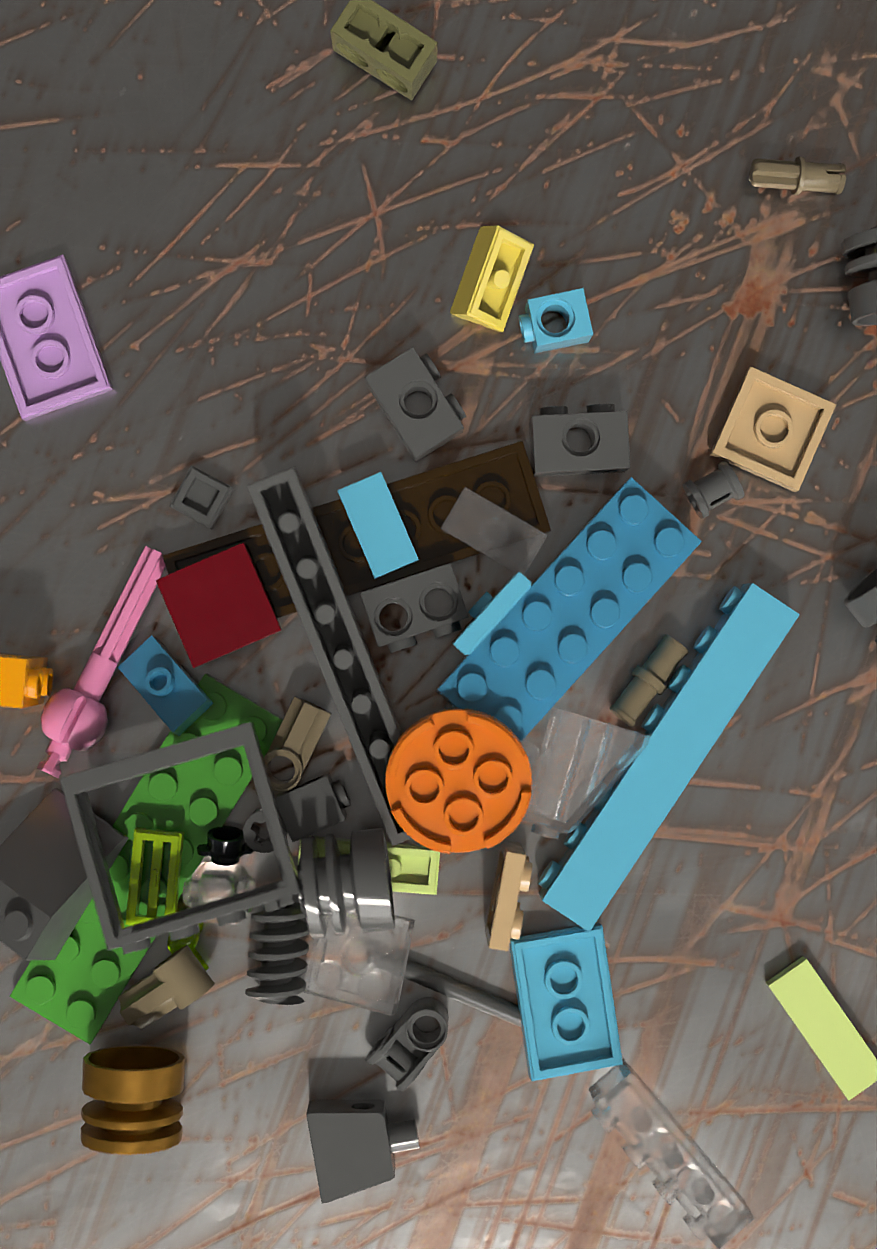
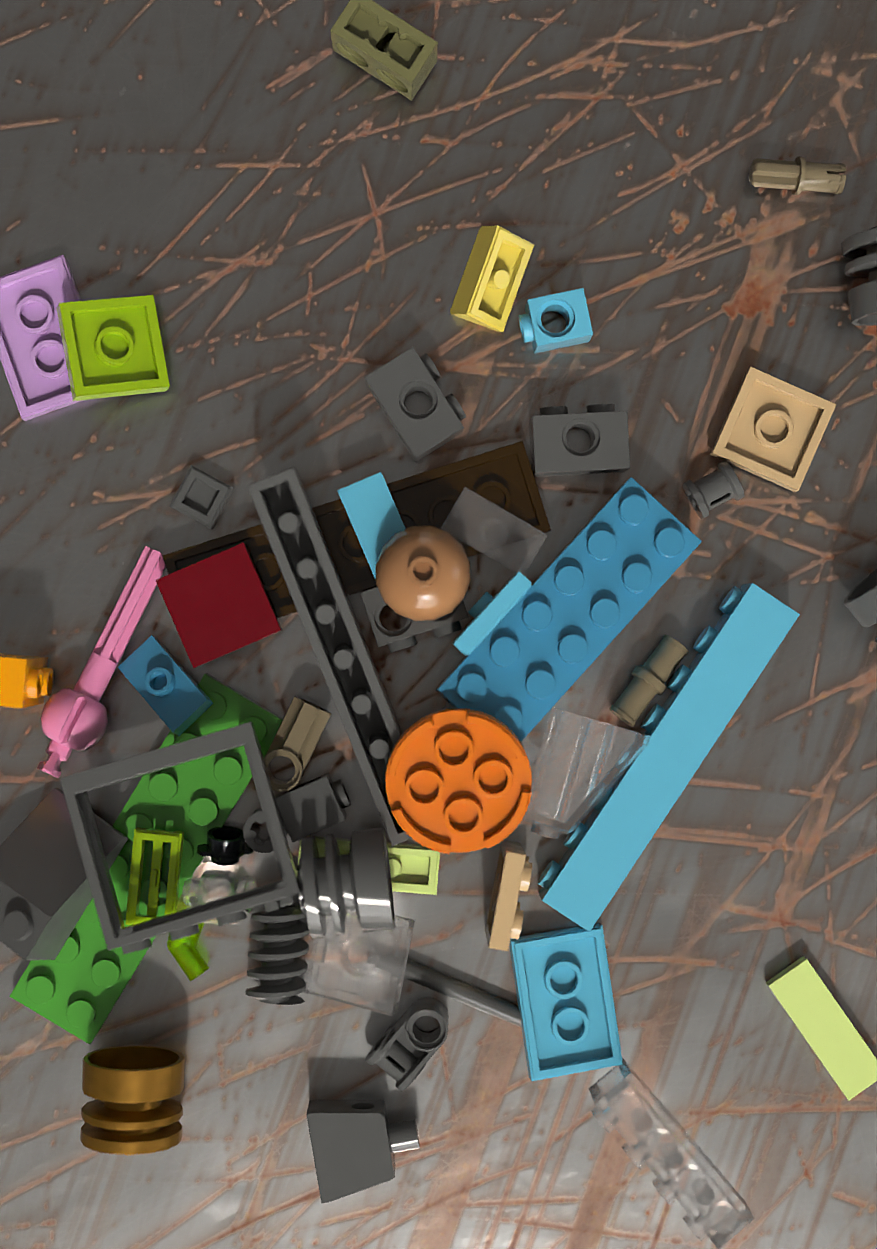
dark tan piece [118,945,215,1030] -> none
none -> lime plate [56,295,170,401]
none -> medium nougat cylinder [375,525,471,621]

